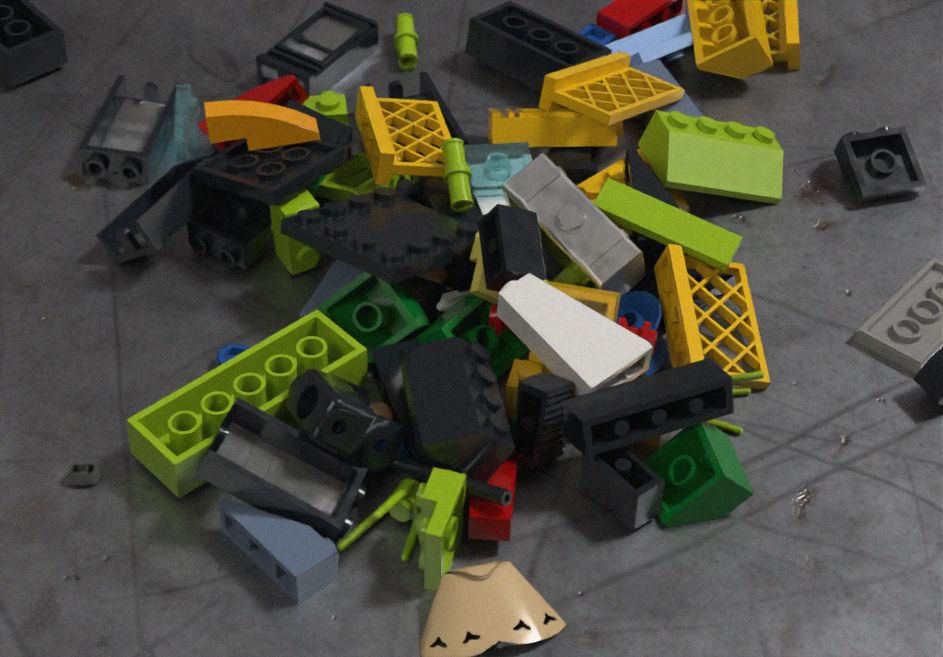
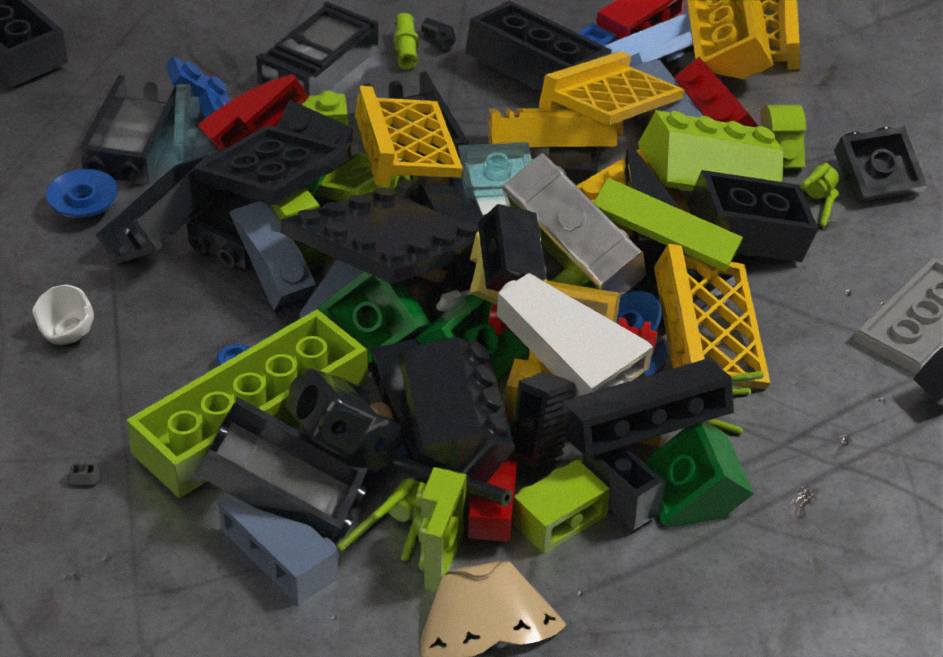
light orange slope [204,100,320,151] -> none
lime pin [441,138,474,212] -> none
none -> white hair [32,284,94,345]
none -> blue dish [46,169,118,218]
none -> blue plate [165,56,230,119]
none -> sand blue slope [229,201,316,311]
none -> black arm [421,17,457,50]
none -> lime brick [512,459,610,554]
none -> red brick [674,56,758,128]
none -> black brick [687,170,818,262]
none -> lime brick [760,104,807,170]
none -> lime plant [800,163,839,228]

